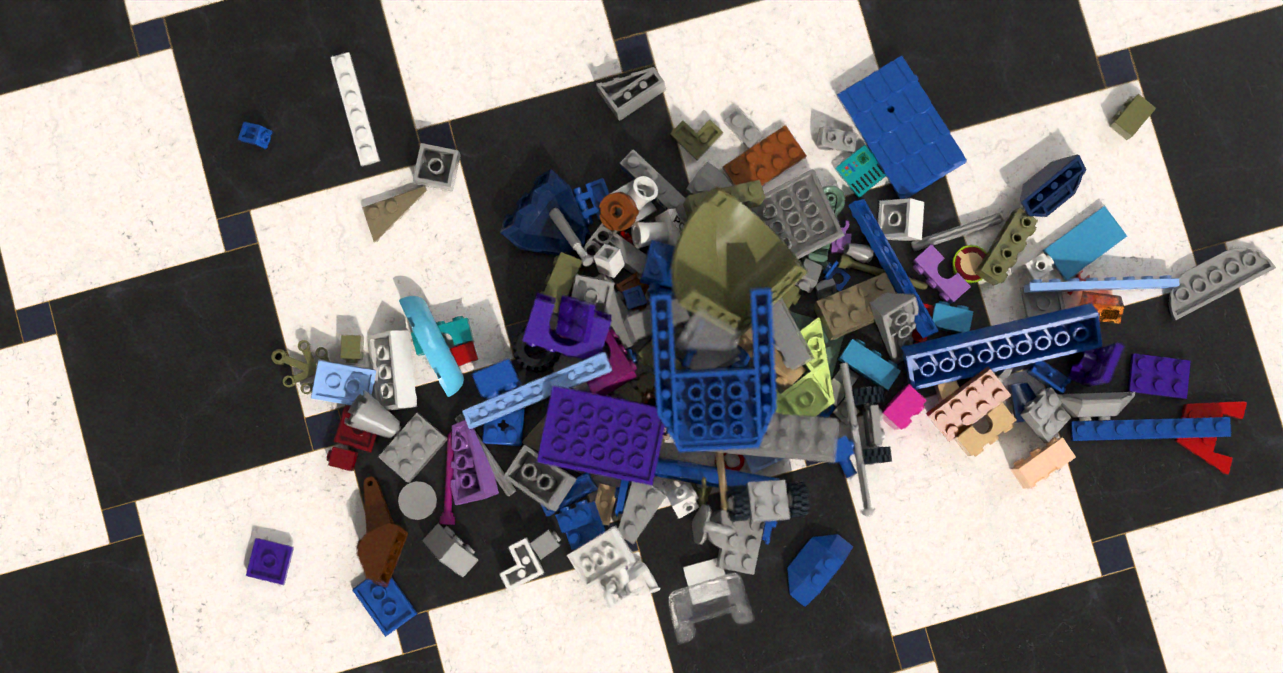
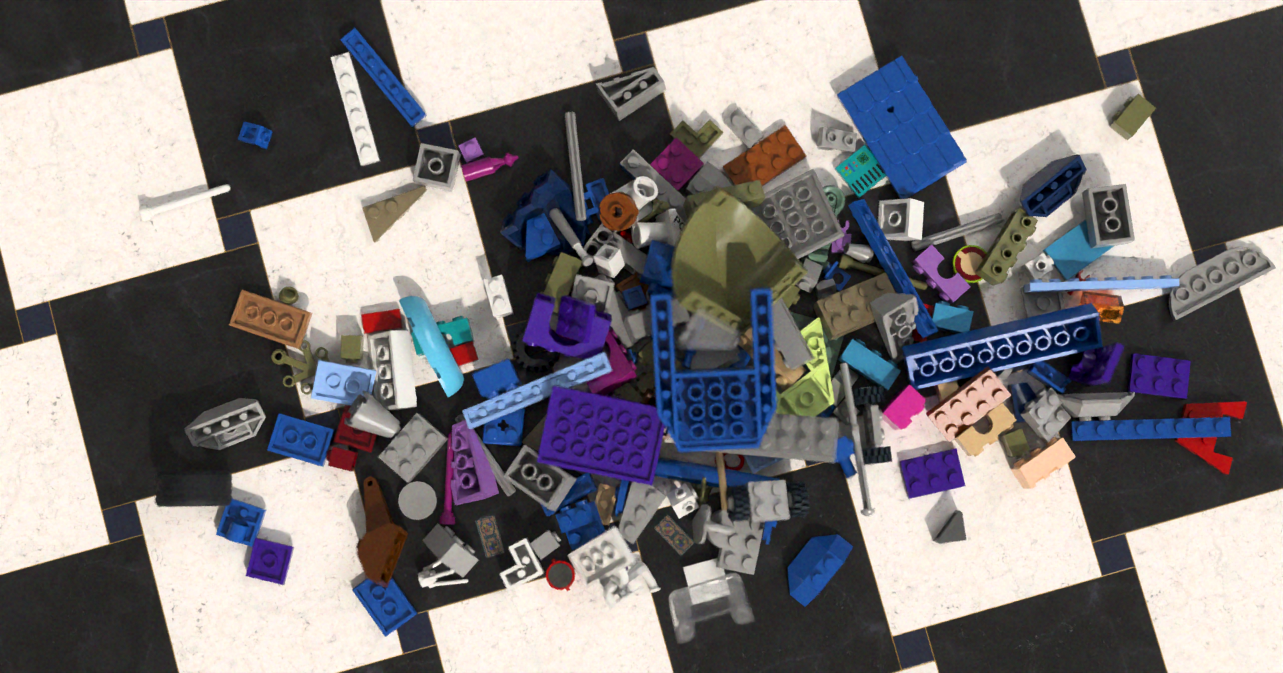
none -> white piece [139,184,230,221]
none -> black tyre [155,470,232,507]
none -> light grey wedge [185,398,266,450]
none -> blue plate [215,498,267,547]
none -> medium nougat tile [229,290,313,349]
none -> blue plate [267,413,335,467]
none -> olive plate [279,286,299,305]
none -> blue plate [340,28,427,127]
none -> red tile [361,309,403,334]
none -> white plant [418,560,469,588]
none -> medium lavender plate [458,138,484,163]
none -> magenta wheel [461,153,518,182]
none -> clear light blue tile [476,515,505,558]
none -> white brick [484,275,514,319]
none -> blue wing [526,213,561,262]
none -> pearl dark grey piece [546,559,576,591]
none -> light grey axle [565,112,586,221]
none -> olive plant [630,198,669,231]
none -> magenta brick [650,137,704,192]
none -> clear light blue tile [654,515,695,556]
none -> dark purple plate [899,448,965,499]
none -> dark grey slope [933,510,967,544]
none -> olive brick [1000,428,1031,459]
none -> light grey brick [1082,184,1135,249]

